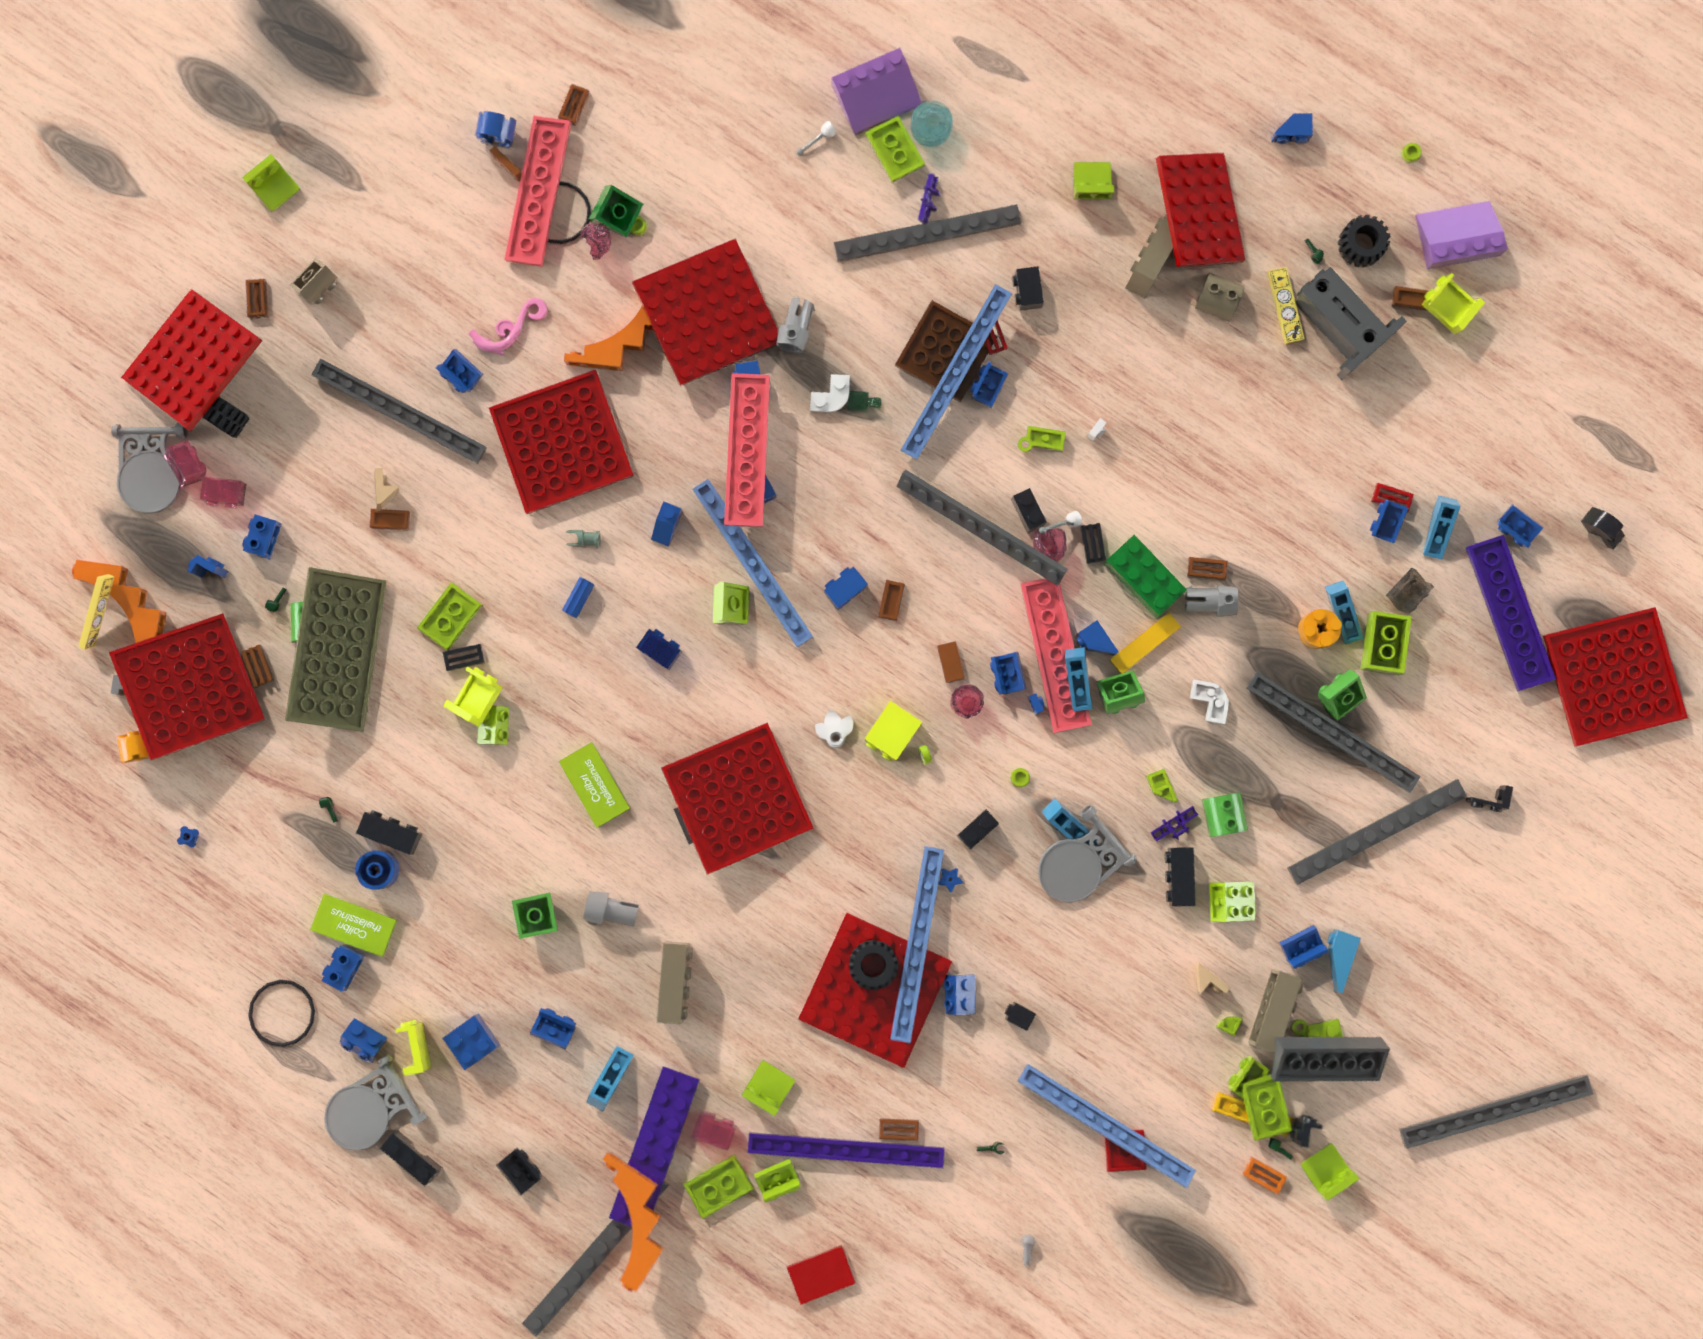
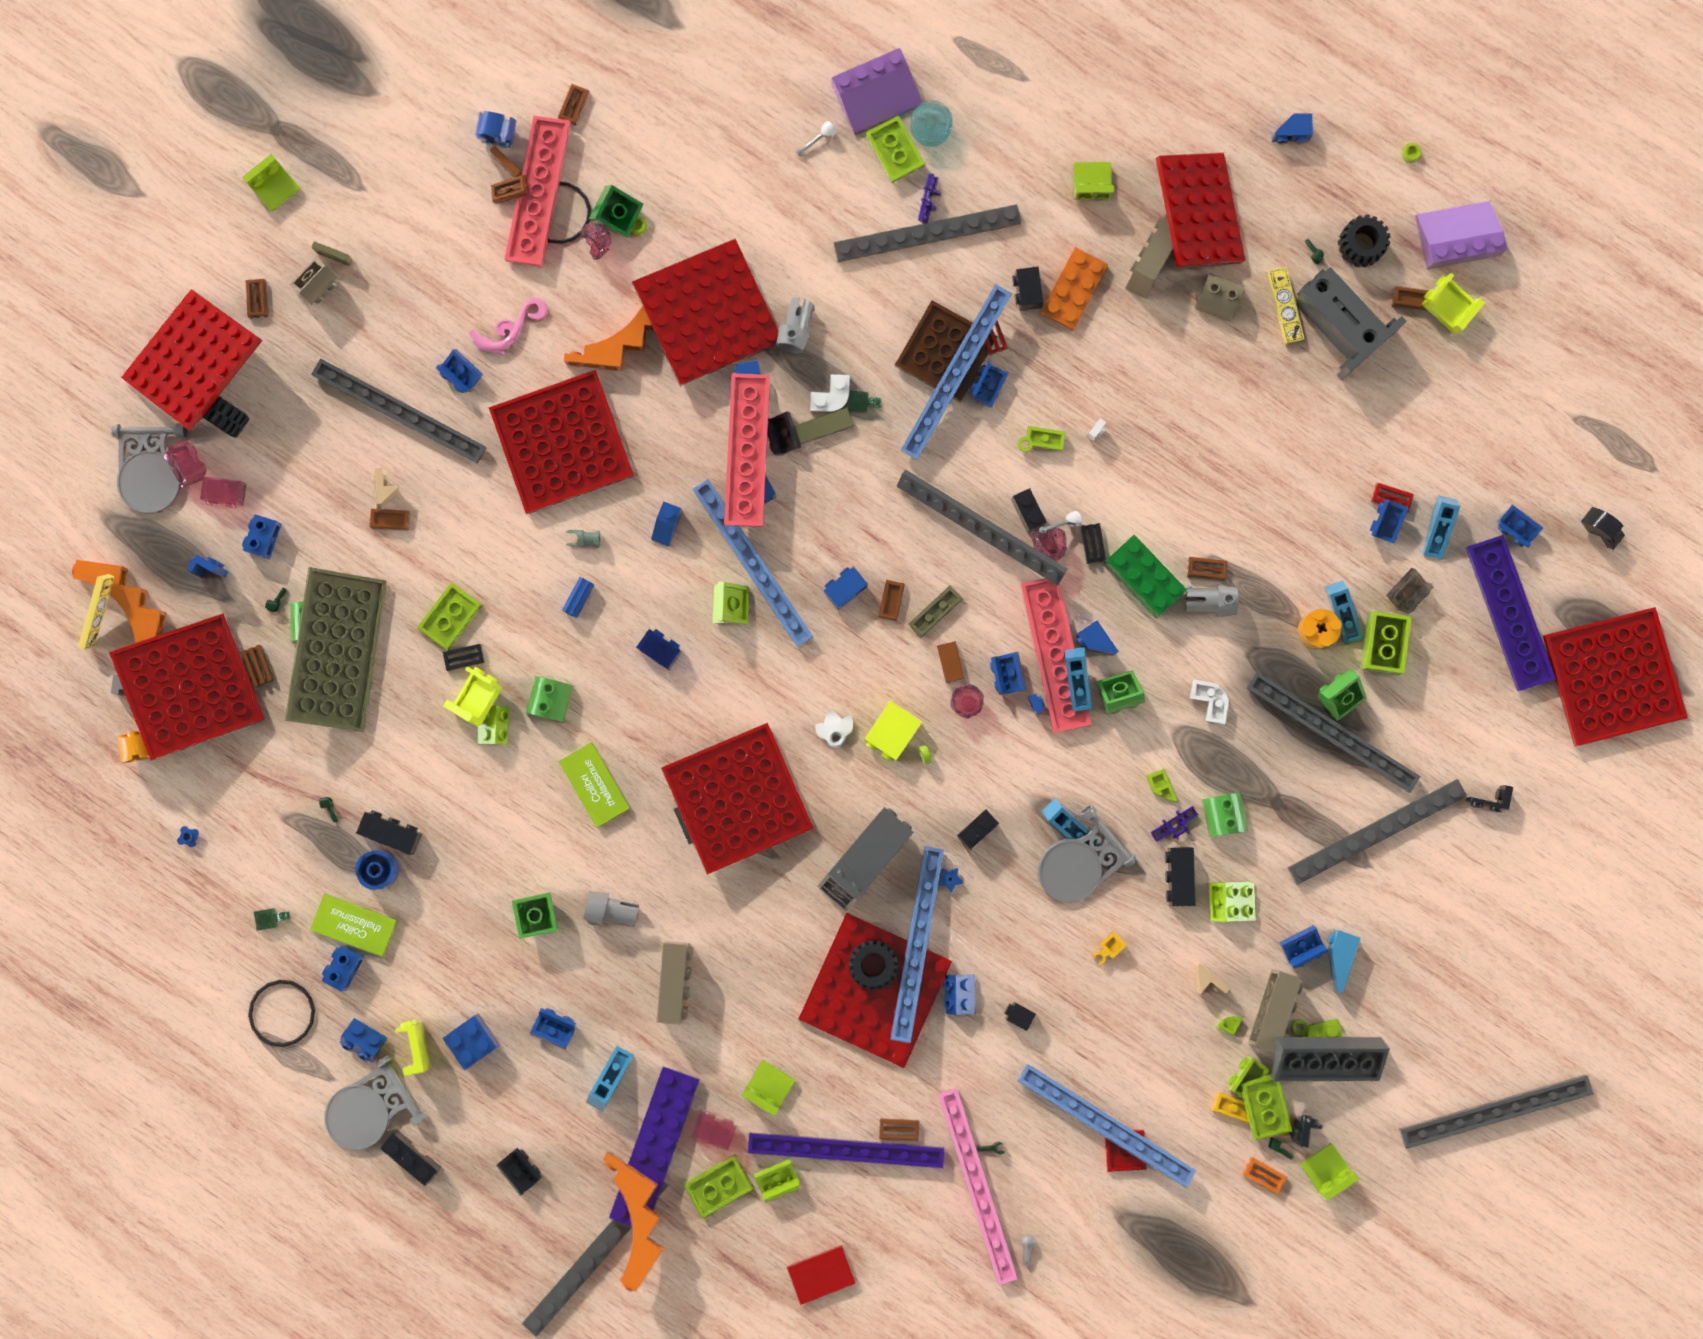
lime tile [1010,768,1030,787] -> none
yellow tile [1109,612,1181,674] -> none
none -> clear green plate [254,908,290,931]
none -> olive tile [311,241,353,266]
none -> dark orange tile [491,175,528,204]
none -> bright green brick [526,676,573,723]
none -> black bracket [767,412,802,456]
none -> olive tile [795,408,853,444]
none -> dark grey brick [817,807,914,912]
none -> olive tile [908,585,963,638]
none -> bright pink plate [938,1088,1017,1285]
none -> orange plate [1040,247,1108,331]
none -> yellow plate [1092,931,1127,965]

